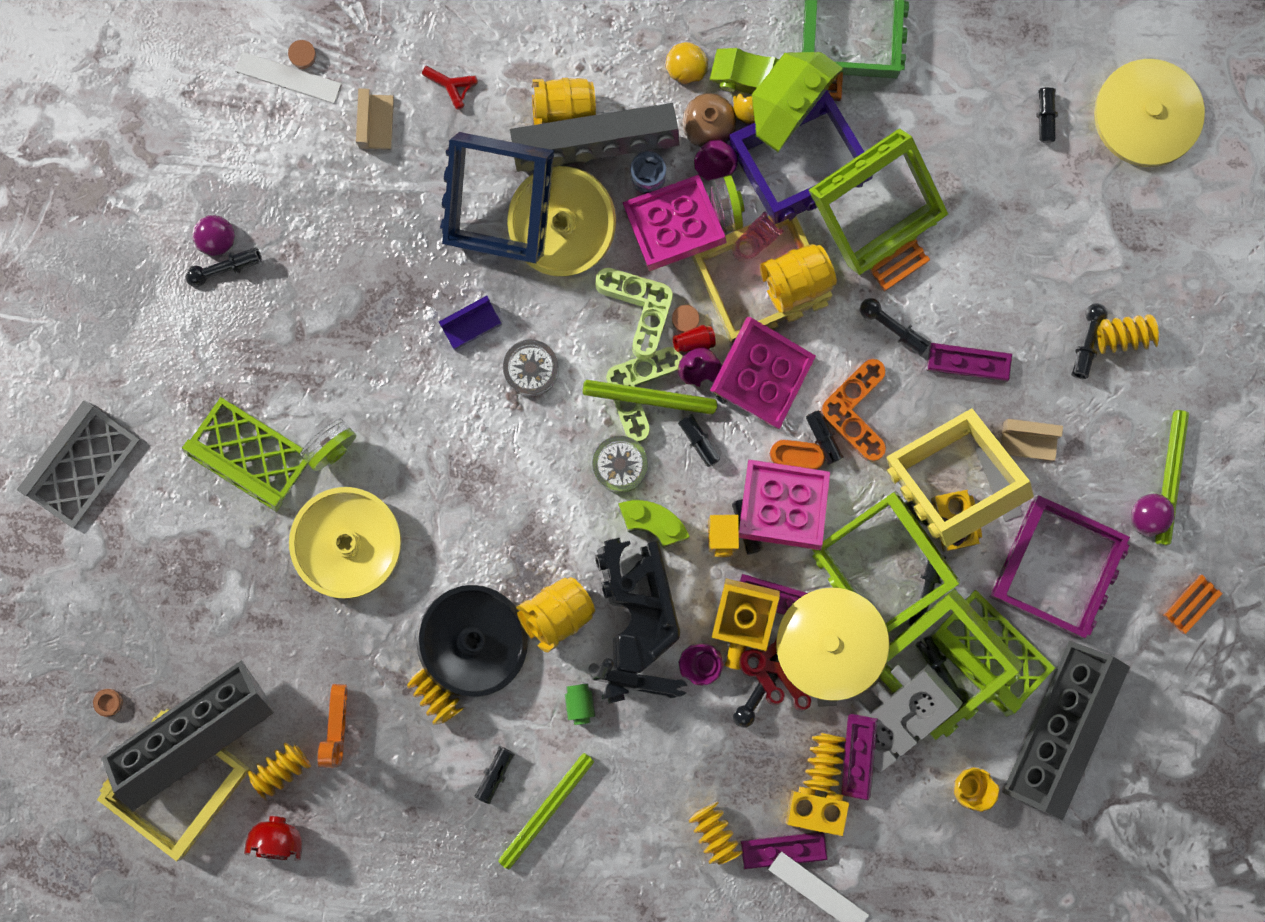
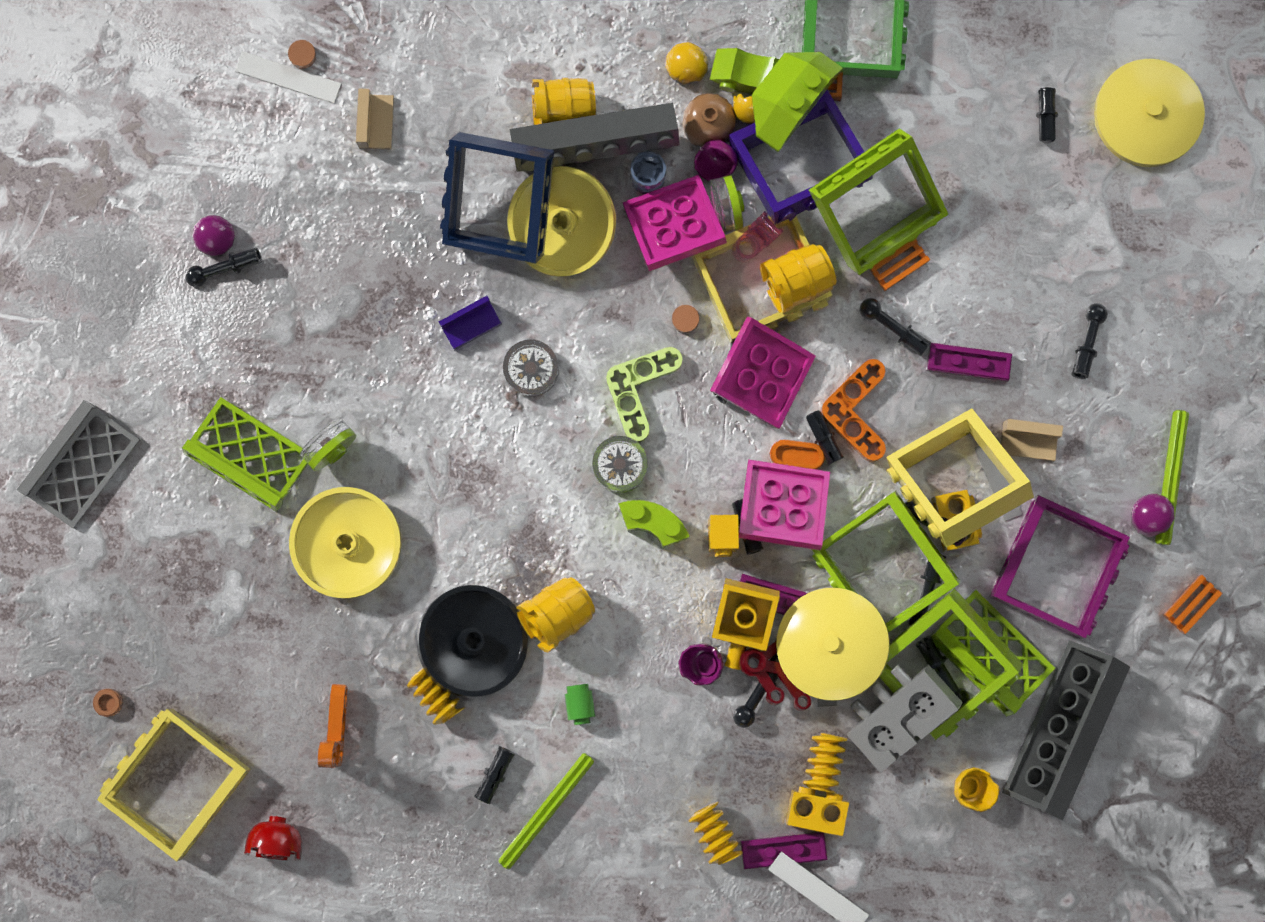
dark grey slope [101,660,274,811] -> none
yellow piece [247,742,312,801] -> none
red piece [421,65,478,110] -> none
lime axle [582,380,717,415] -> none
black piece [589,538,688,704] -> none
yellowish green beam [595,268,673,360] -> none
red cone [673,325,716,352] -> none
magenta hair [678,348,722,387] -> none
black axle [678,414,720,467] -> none
magenta tile [841,714,878,800] -> none
yellow piece [1097,314,1159,354] -> none

